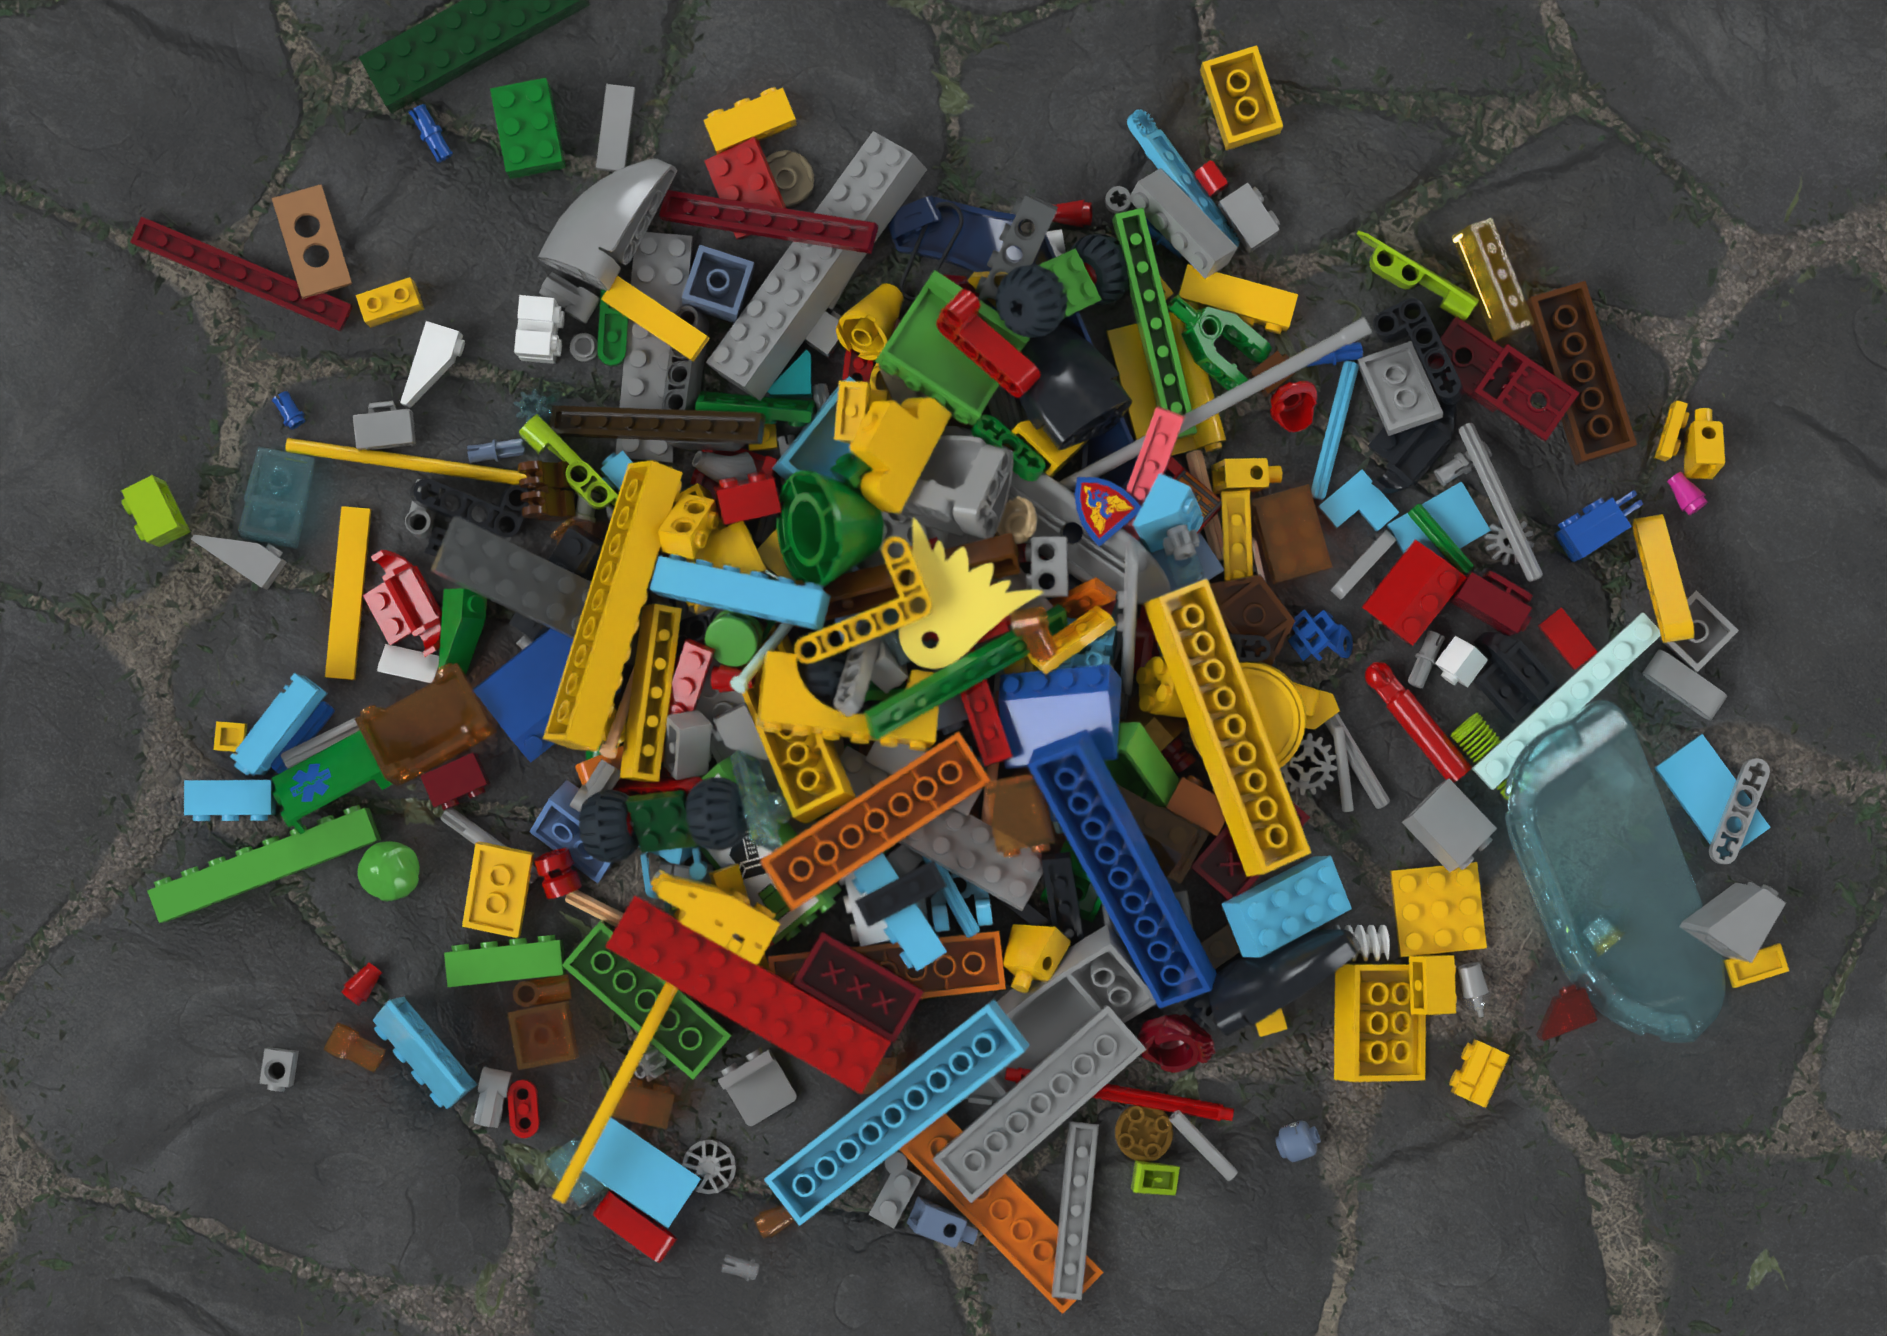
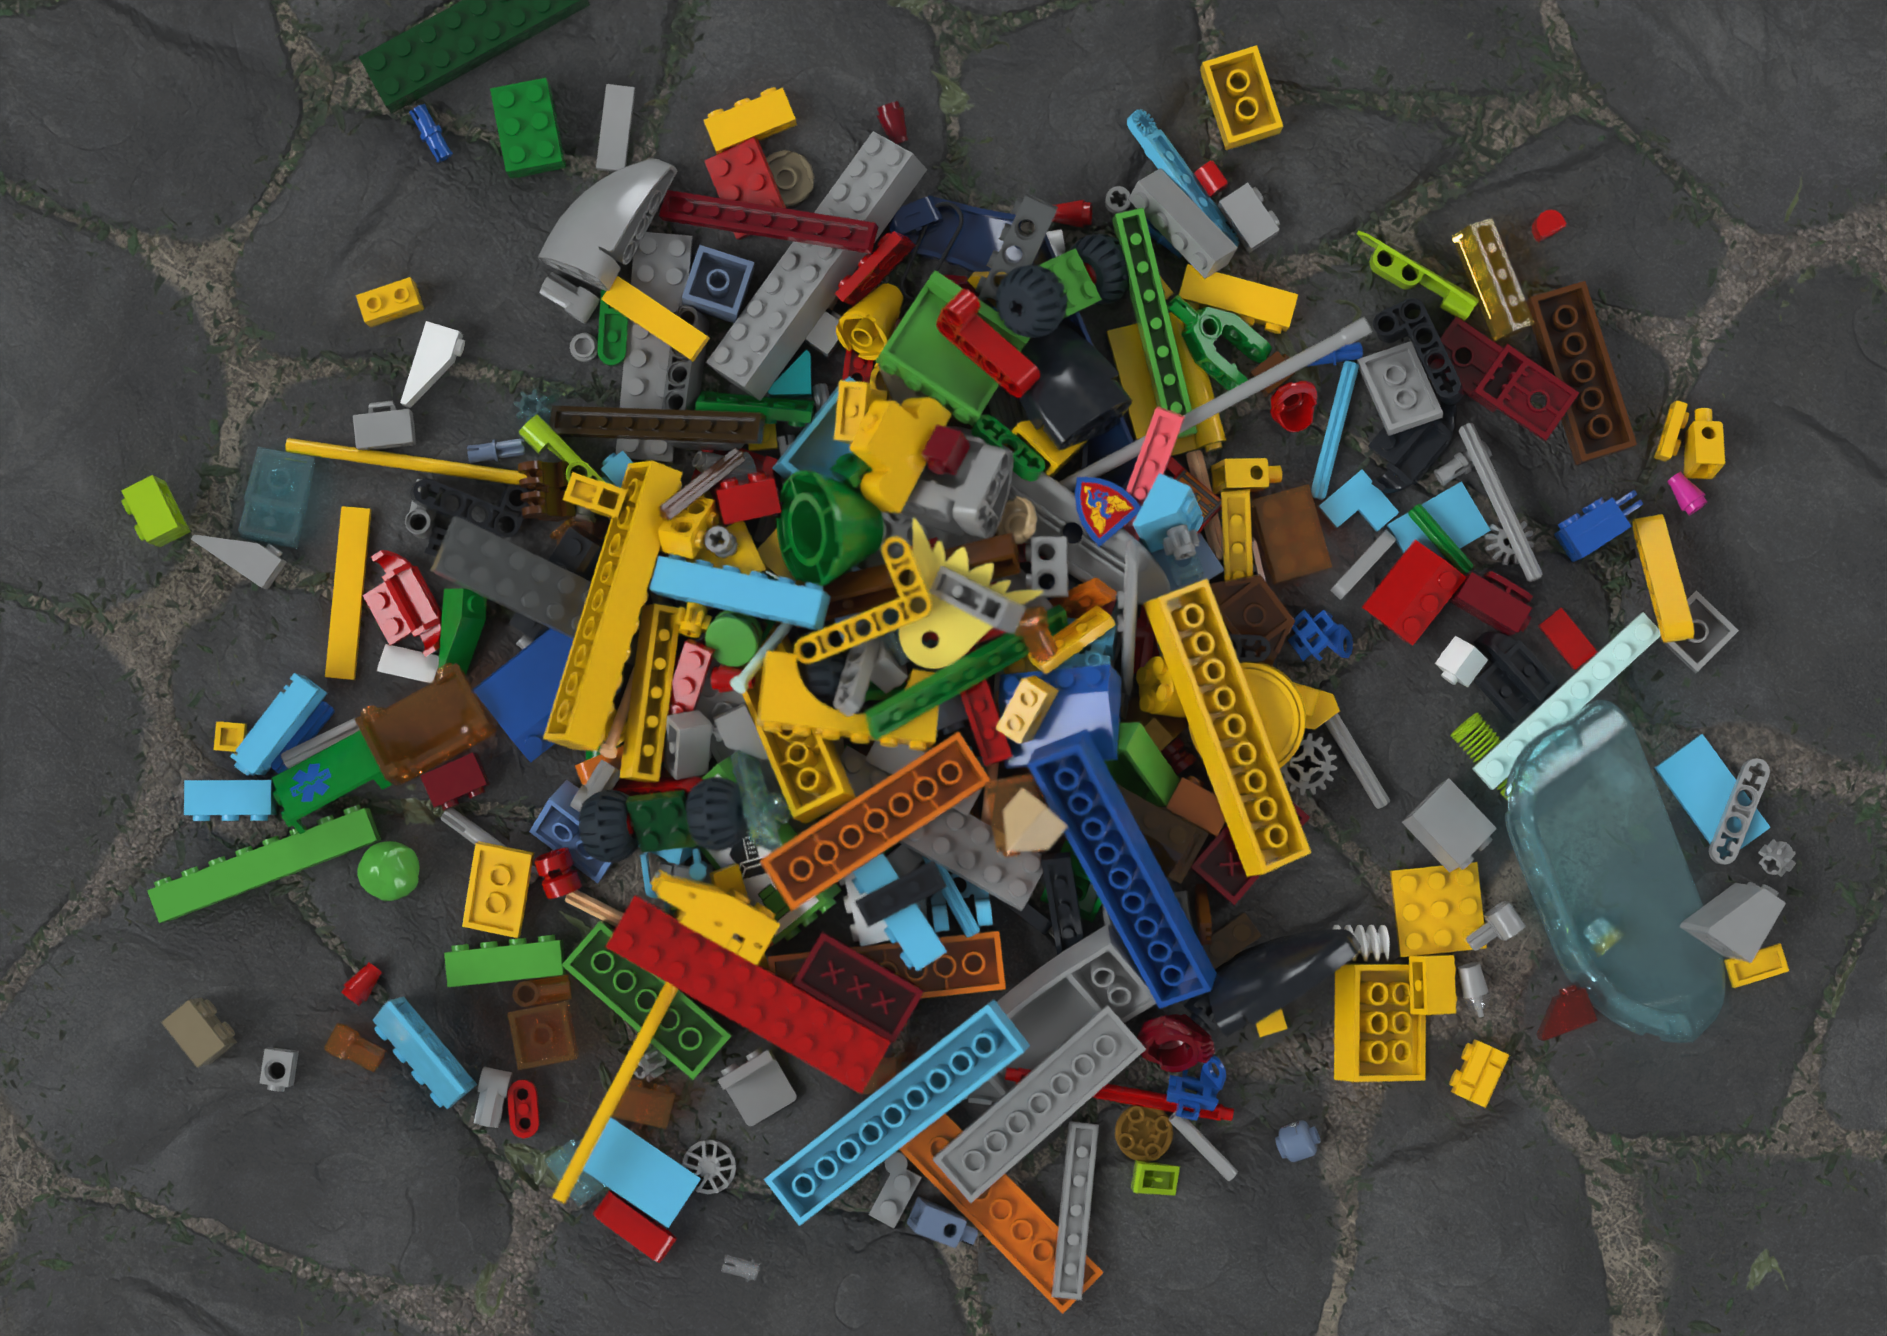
dark red plate [130,216,353,332] -> none
medium nougat piece [272,184,352,299] -> none
blue pin [272,391,305,430] -> none
white brick [514,295,565,364] -> none
clear orange cone [753,1205,795,1239] -> none
yellow torso [1003,924,1071,993] -> none
medium azure piece [1222,856,1352,957] -> none
light grey bar [1332,725,1354,812] -> none
red piece [1365,662,1472,783] -> none
light grey axle [1408,631,1445,688] -> none
light grey beam [1642,649,1728,721] -> none
none -> dark tan brick [161,997,237,1068]
none -> yellow brick [563,472,628,519]
none -> axle [659,448,745,520]
none -> yellow gear [674,602,712,638]
none -> light grey bush [704,526,738,558]
none -> red plate [835,231,916,306]
none -> dark red cone [877,101,908,144]
none -> dark red brick [922,425,971,476]
none -> light grey slope [929,566,1026,634]
none -> yellow brick [996,675,1059,744]
none -> tan slope [1003,788,1068,852]
none -> blue piece [1167,1055,1226,1121]
none -> reddish brown tile [1194,884,1212,945]
none -> light grey beam [1466,901,1526,951]
none -> red brick [1532,210,1567,242]
none -> light grey gear [1759,839,1796,877]

